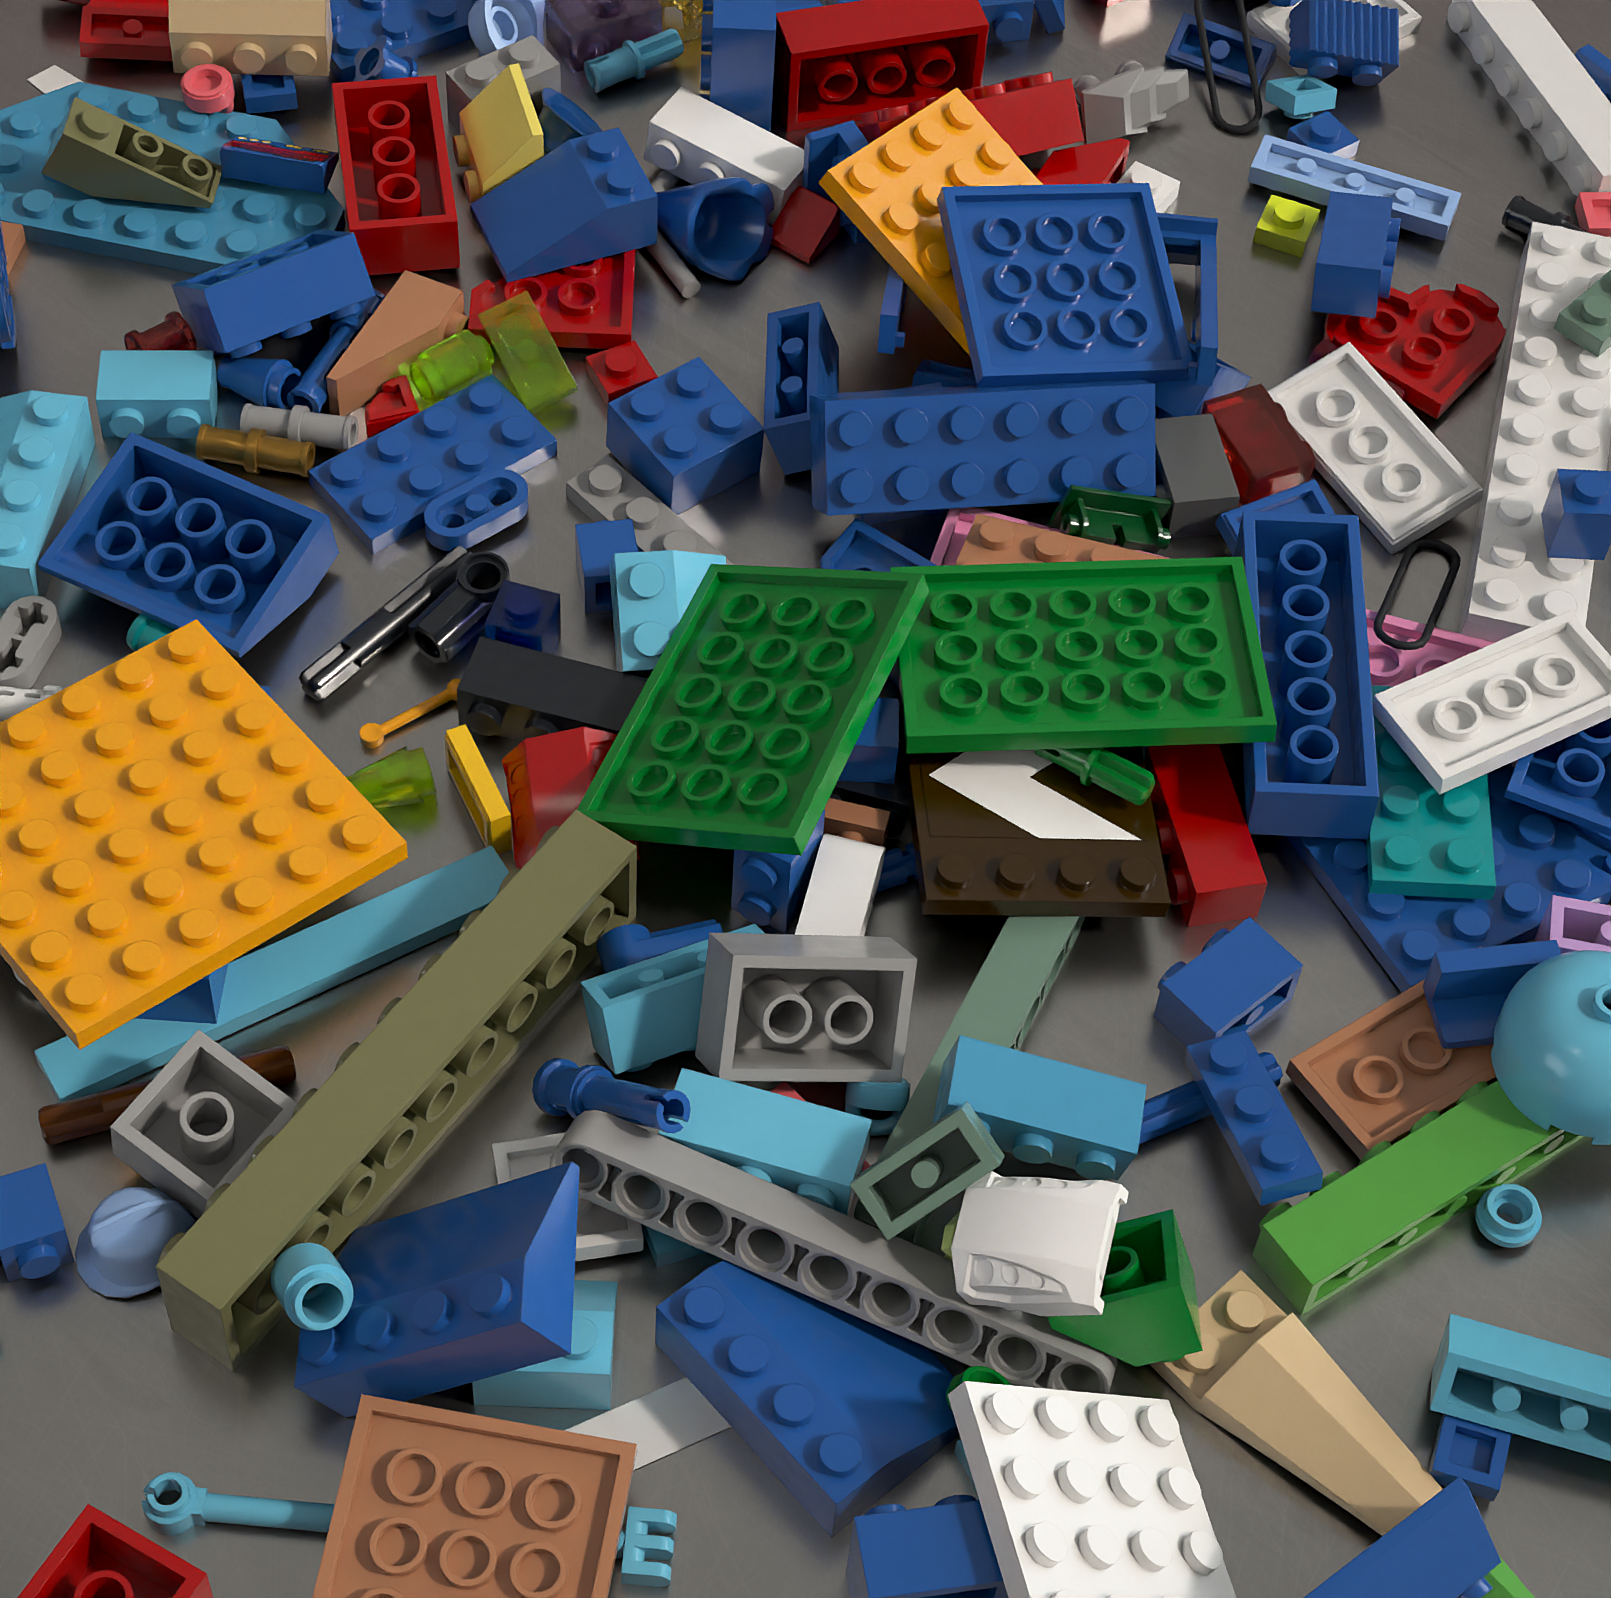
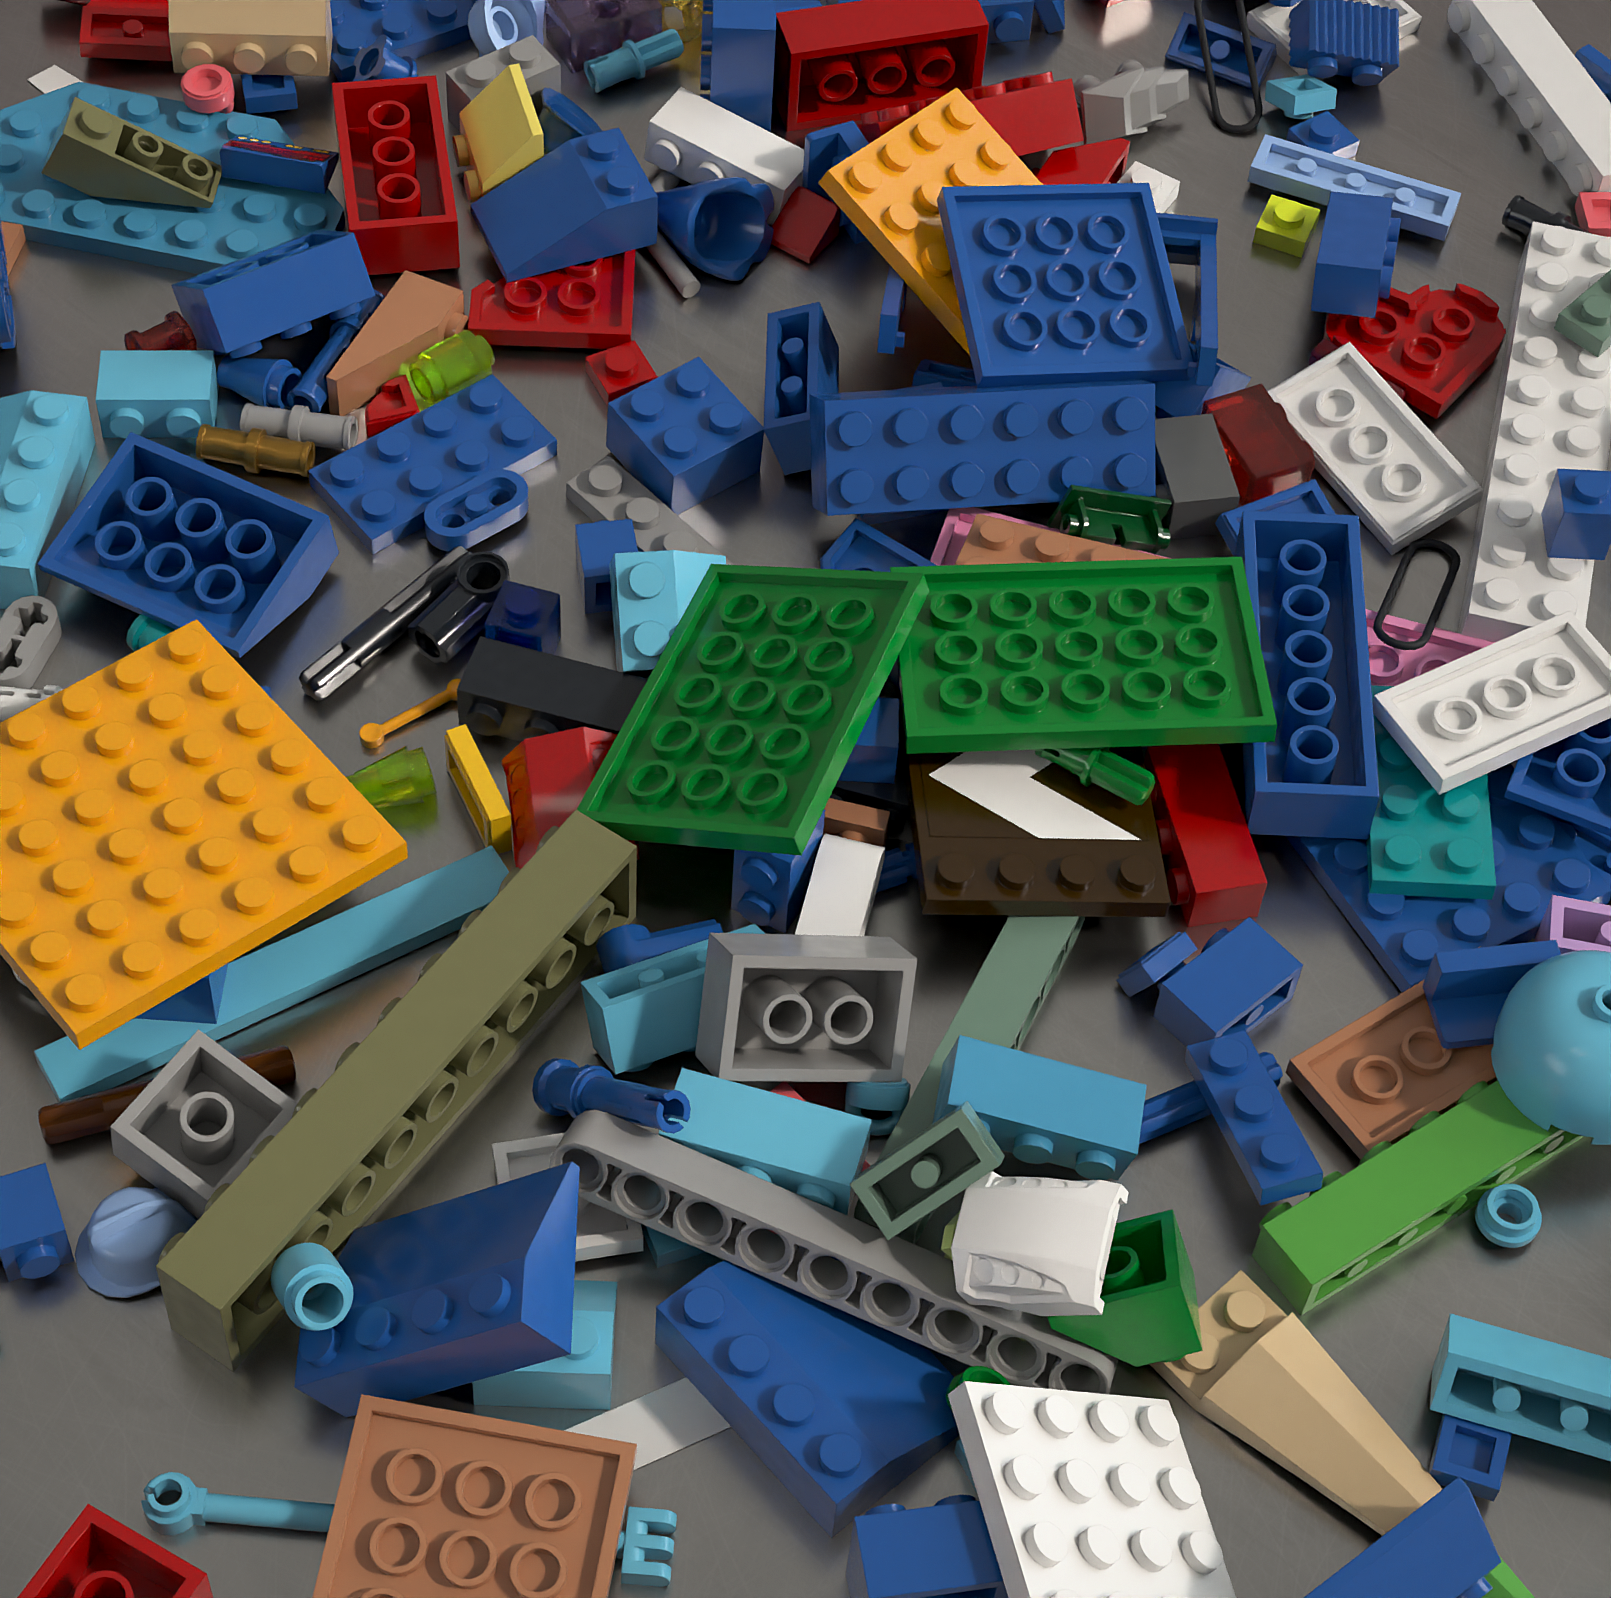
clear neon green plate [478,291,578,414] -> none
none -> blue tile [1116,931,1198,997]

